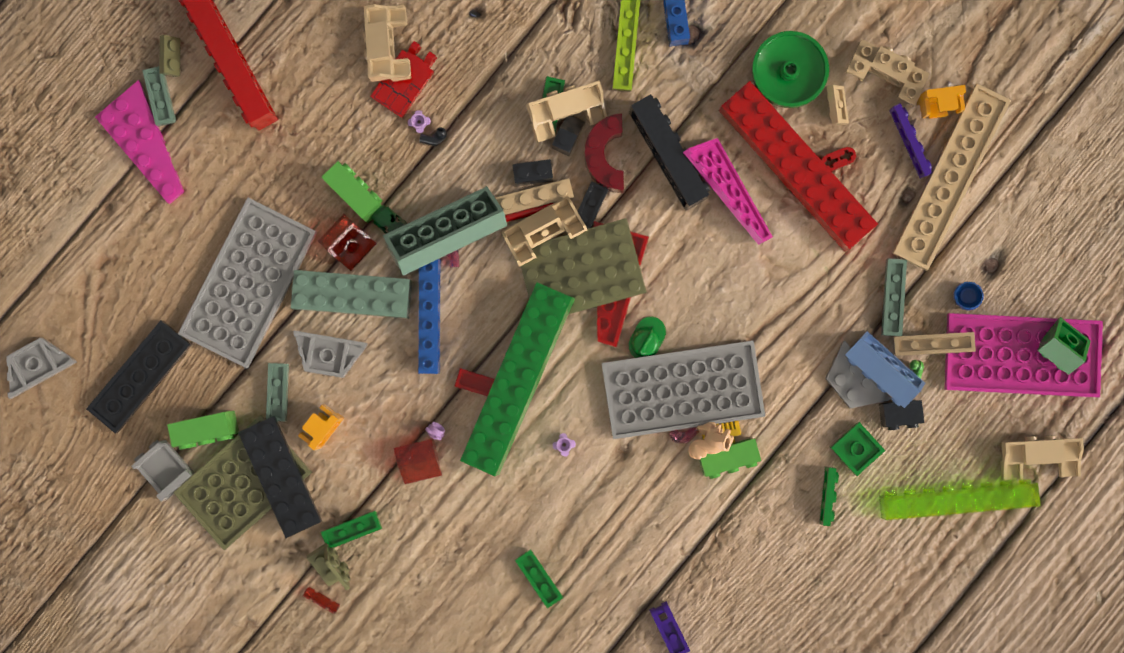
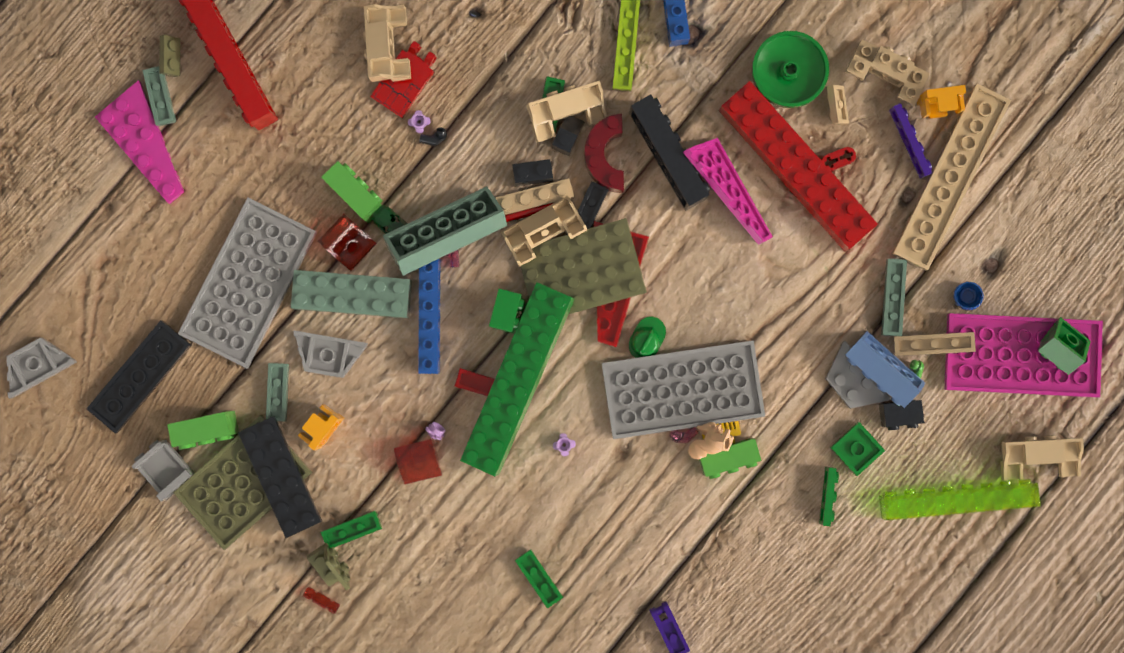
none -> green brick [489,289,525,333]

